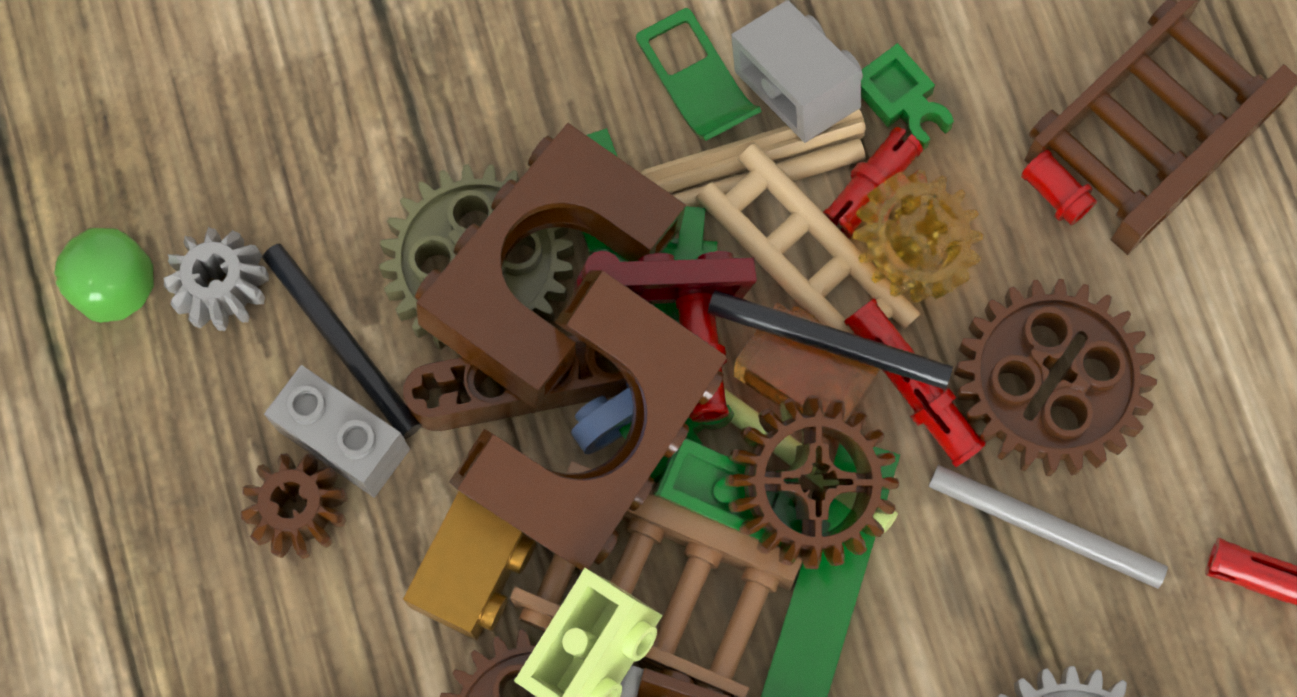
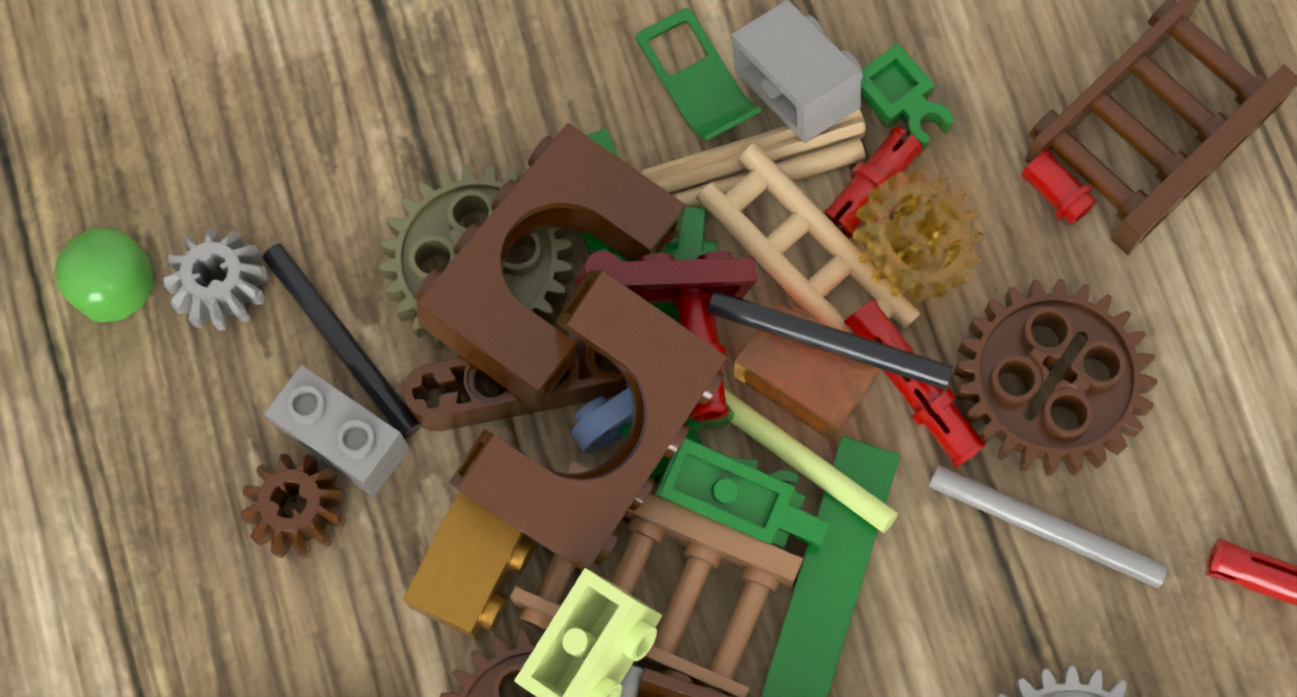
reddish brown gear [725,395,899,569] -> none

